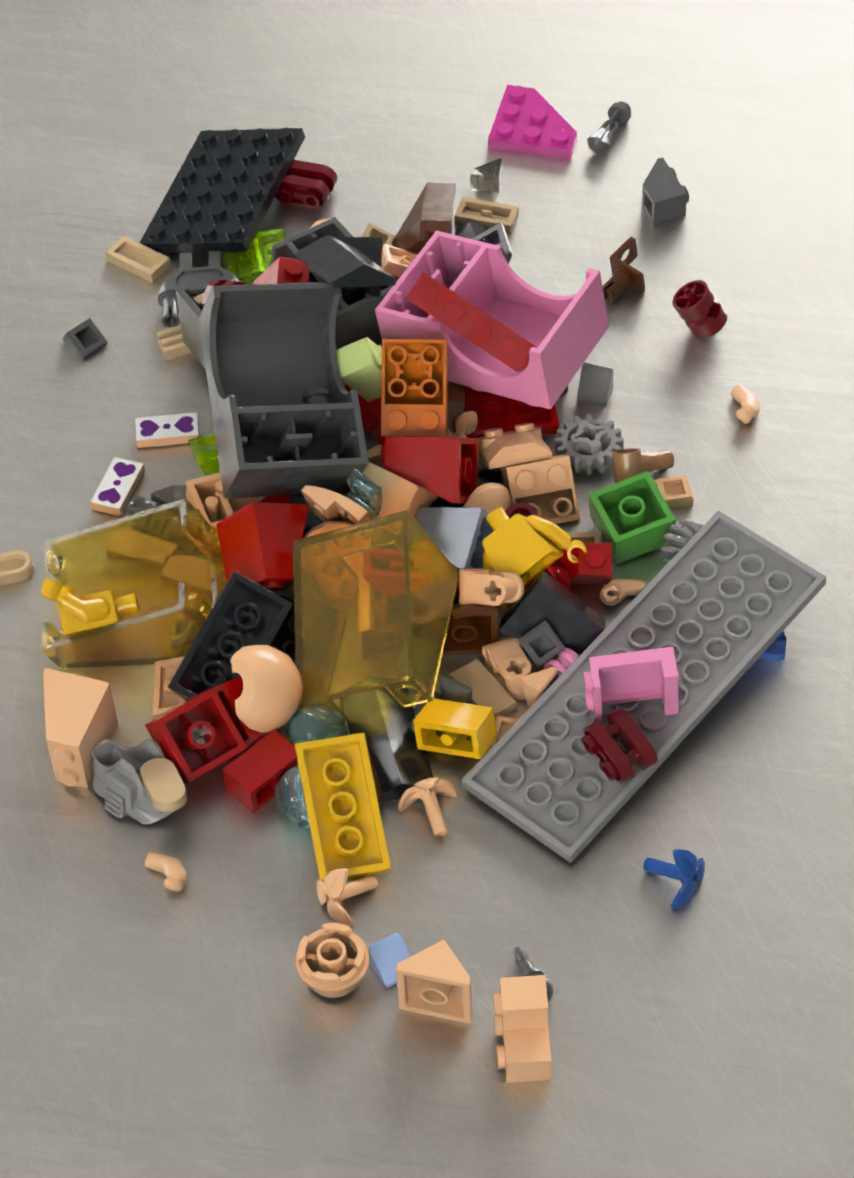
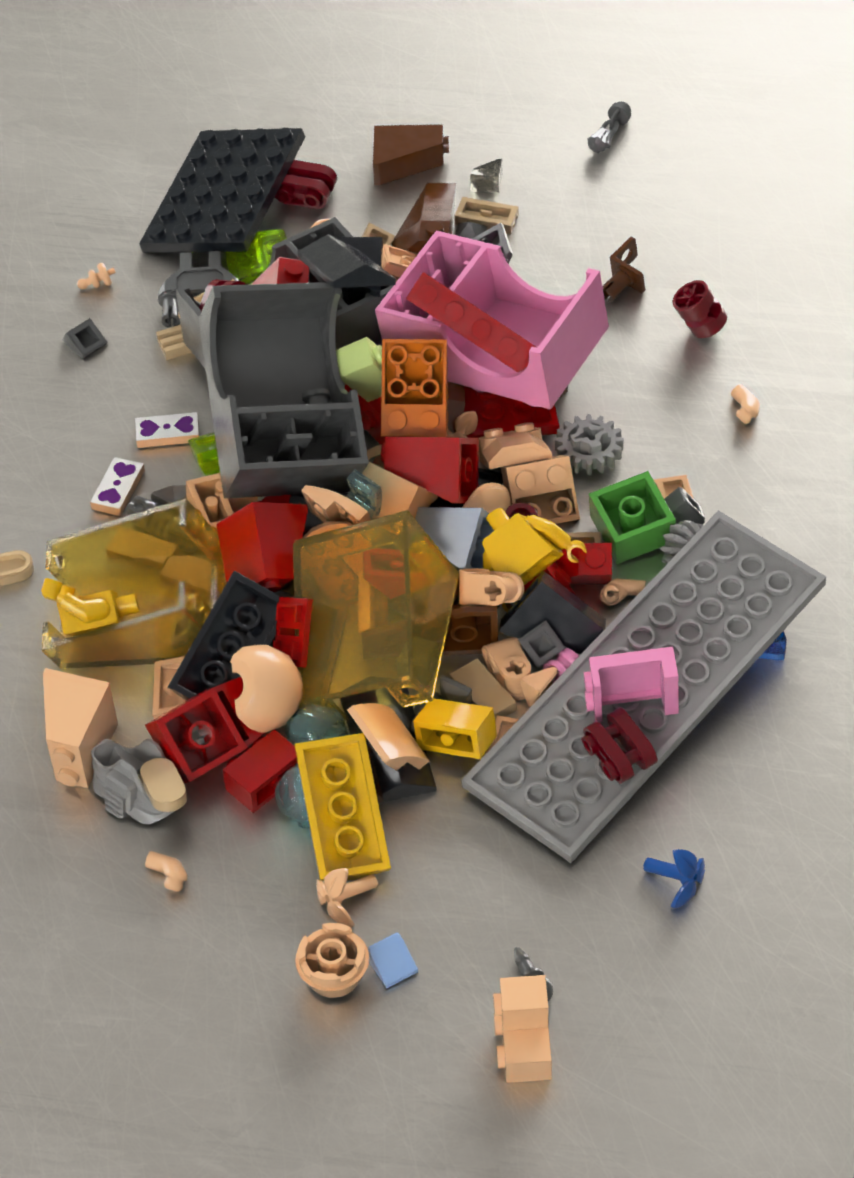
tan tile [105,236,171,283] -> none
light nougat slope [396,940,473,1024] -> none
light nougat plant [398,777,457,837] -> none
dark pink plate [488,85,577,160] -> none
dark grey slope [577,362,613,406] -> none
medium nougat pin [612,448,674,483] -> none
dark grey slope [642,157,689,225] -> none
none -> light nougat hair [77,263,116,290]
none -> red piece [273,597,313,668]
none -> light nougat slope [347,703,430,771]
none -> reddish brown slope [373,124,449,186]
none -> dark grey slope [664,487,705,524]

